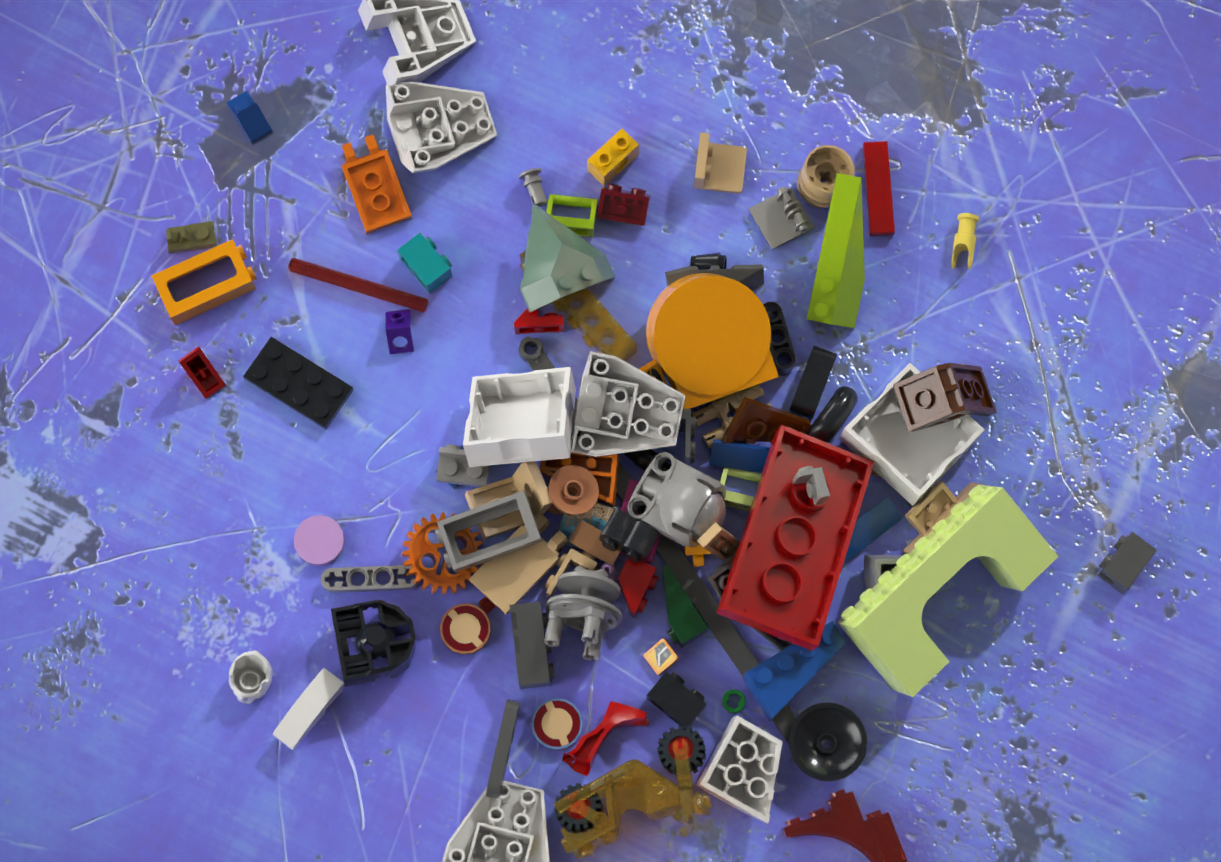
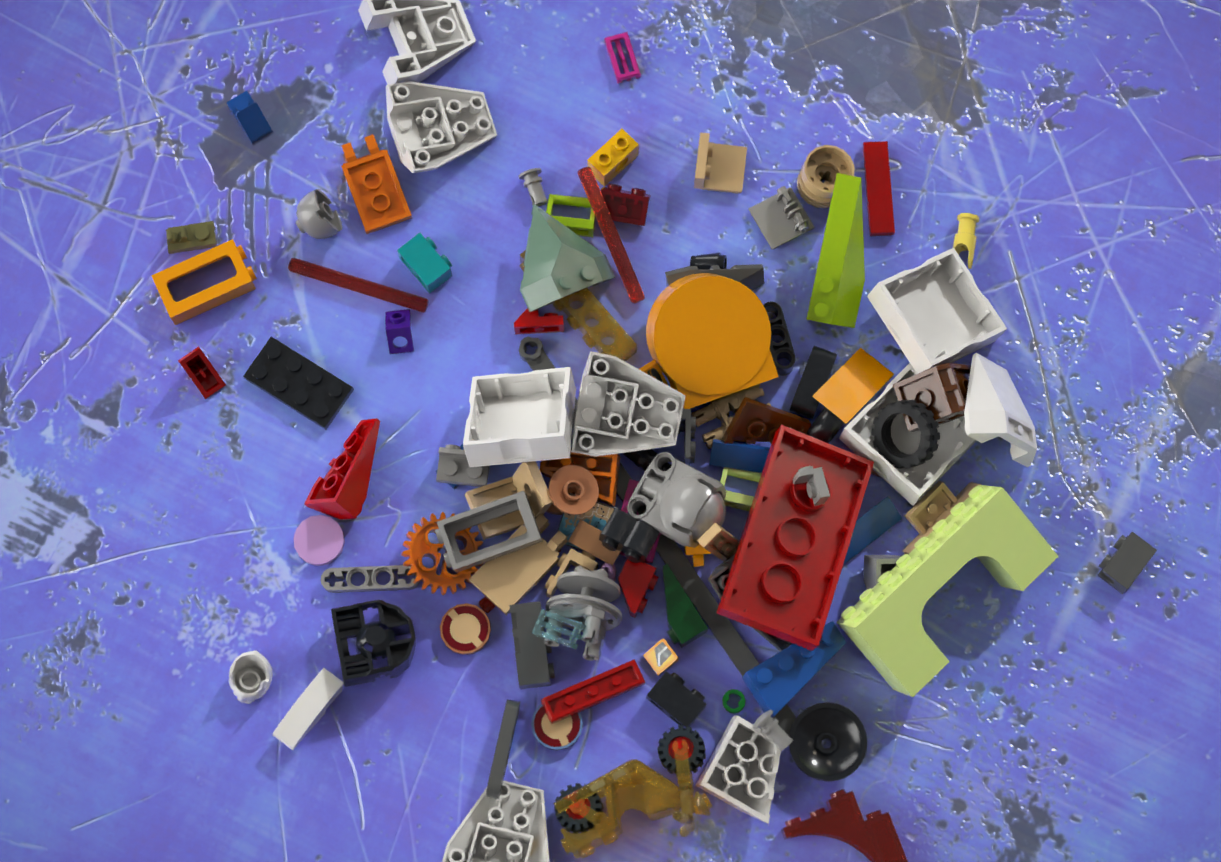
red animal [562,701,650,776] -> none
none -> light grey cylinder [296,189,342,239]
none -> red wedge [304,418,380,520]
none -> clear light blue tile [532,609,586,650]
none -> red tile [541,659,645,724]
none -> clear red axle [577,167,645,303]
none -> dark pink tile [604,32,641,84]
none -> light grey pin [752,709,793,751]
none -> light orange sticker [813,348,894,424]
none -> white tile [867,248,1007,374]
none -> black tyre [871,400,940,469]
none -> white wedge [964,353,1037,467]

